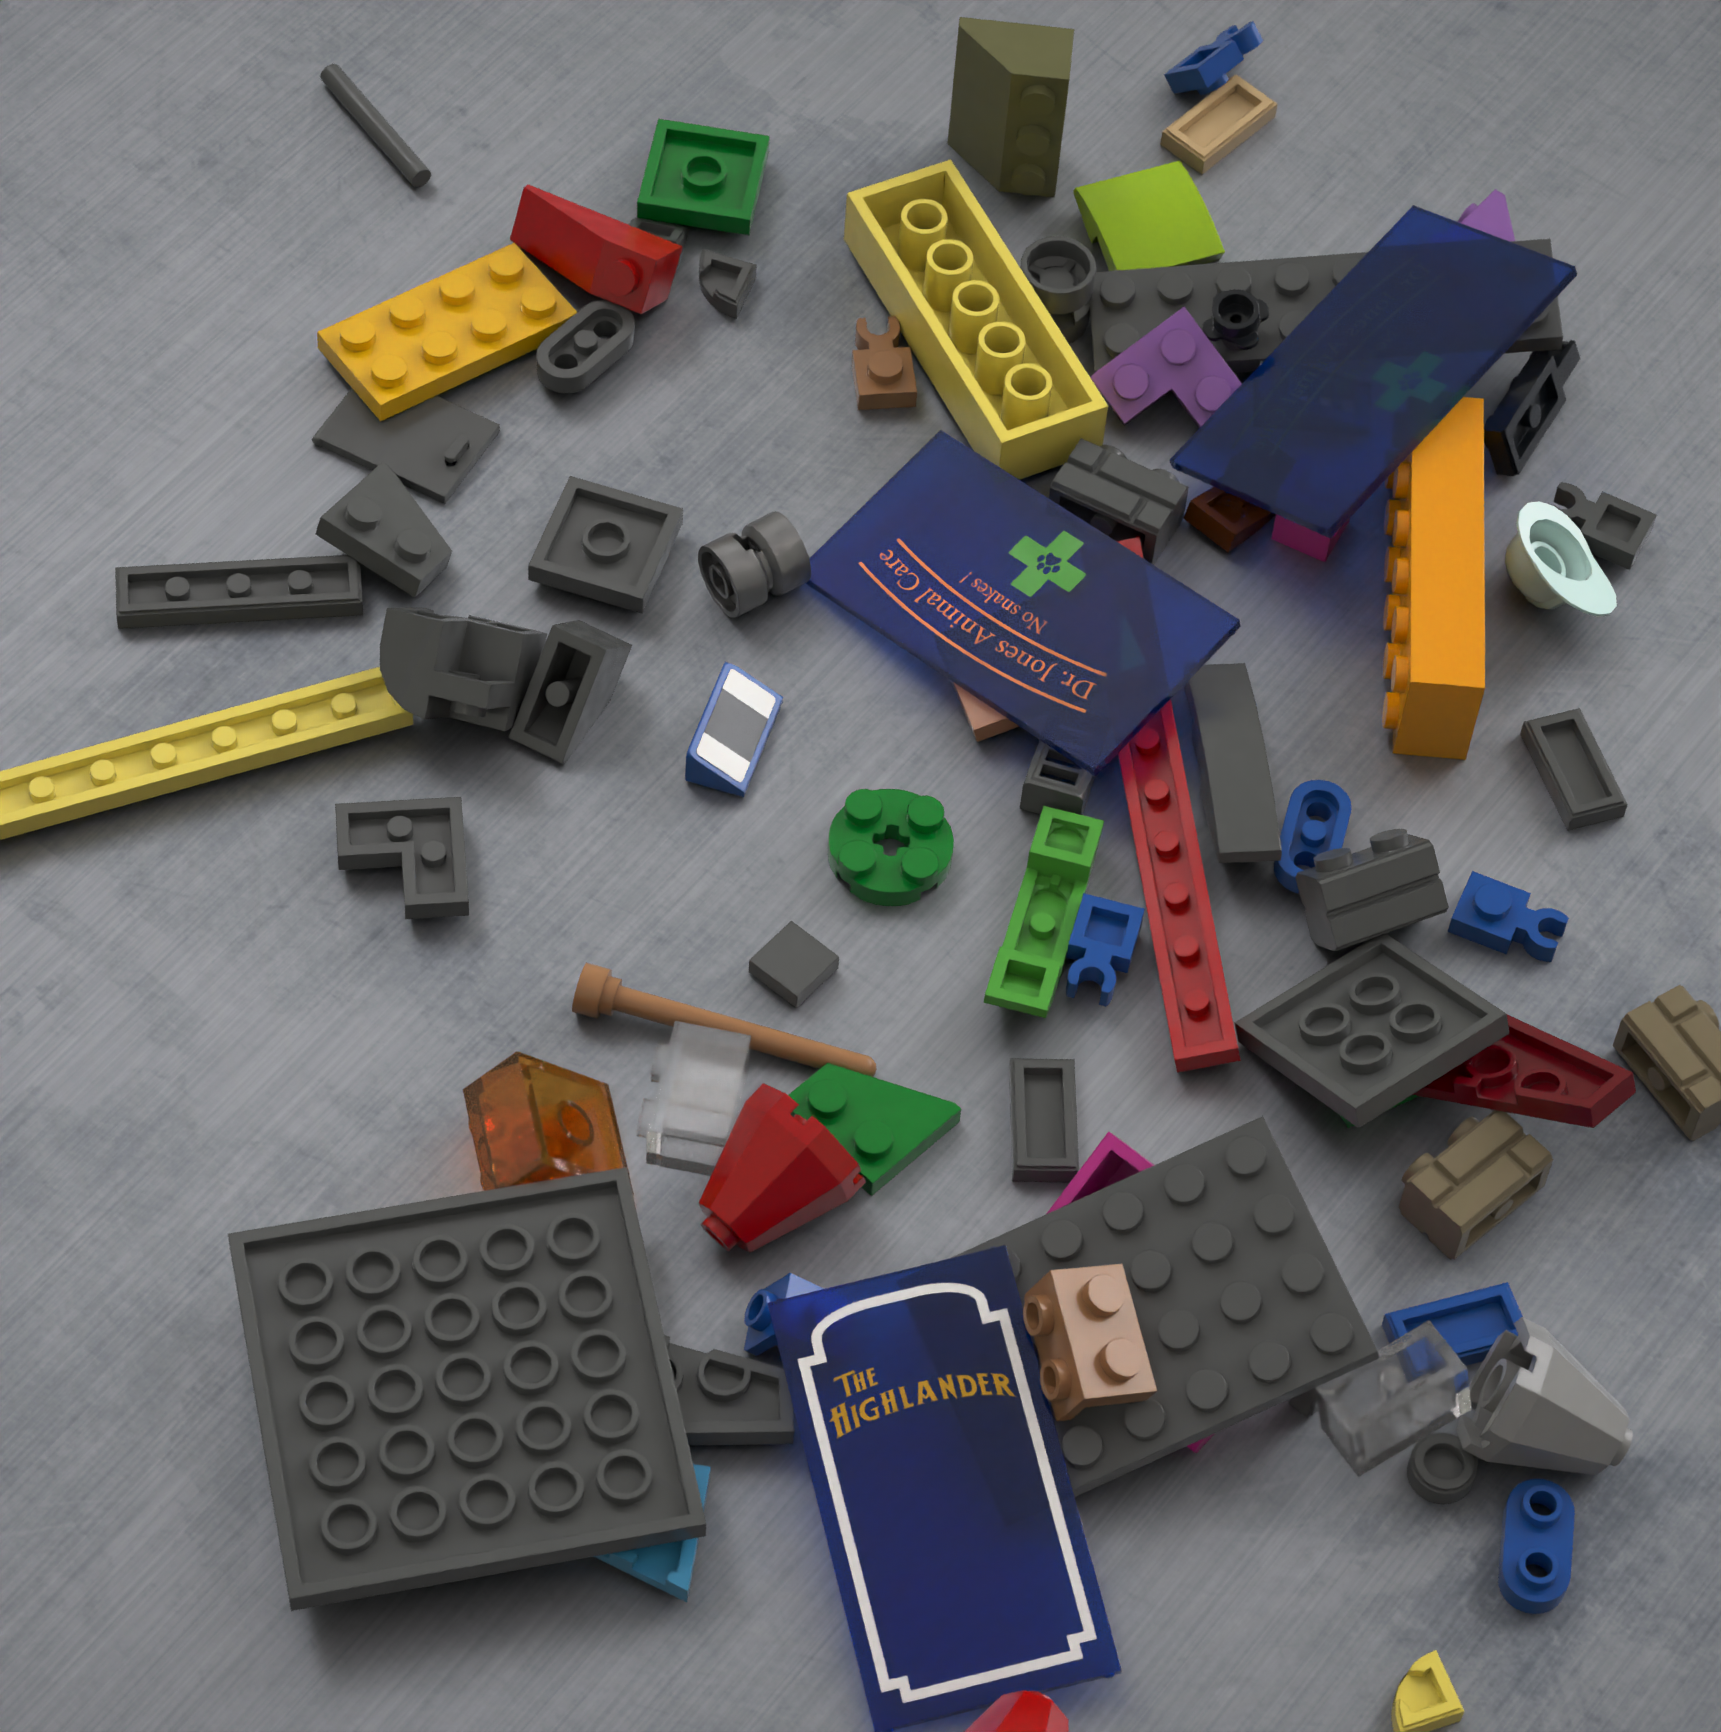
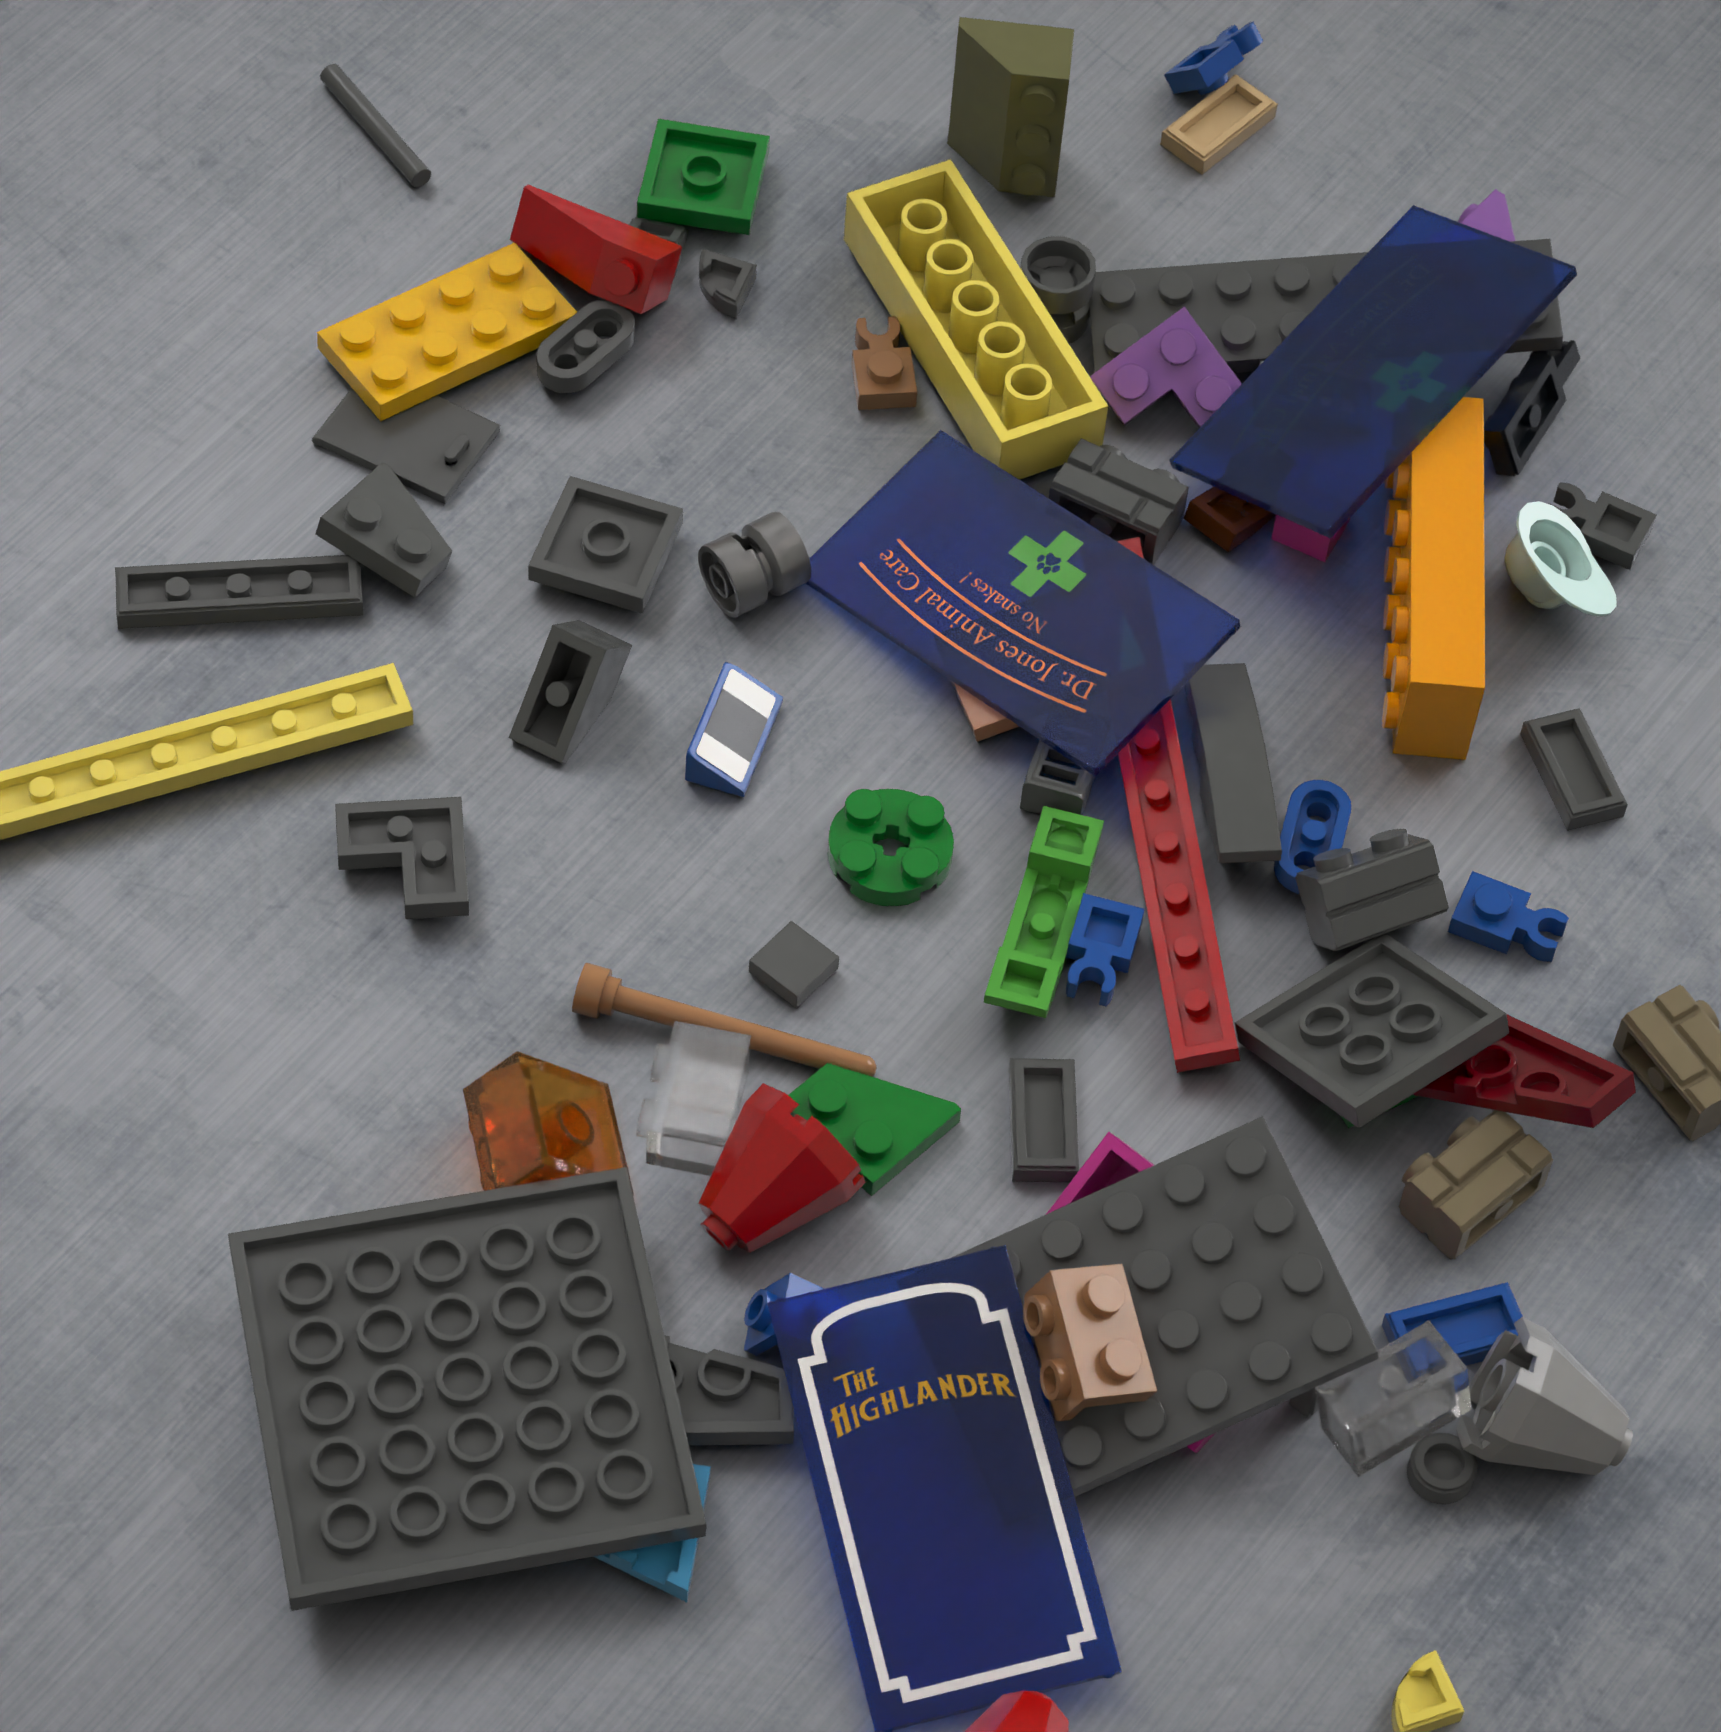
dark grey brick [380,607,547,731] -> none
lime slope [1073,160,1225,271] -> none
black plate [1203,289,1269,350] -> none
blue plate [1498,1479,1575,1614] -> none

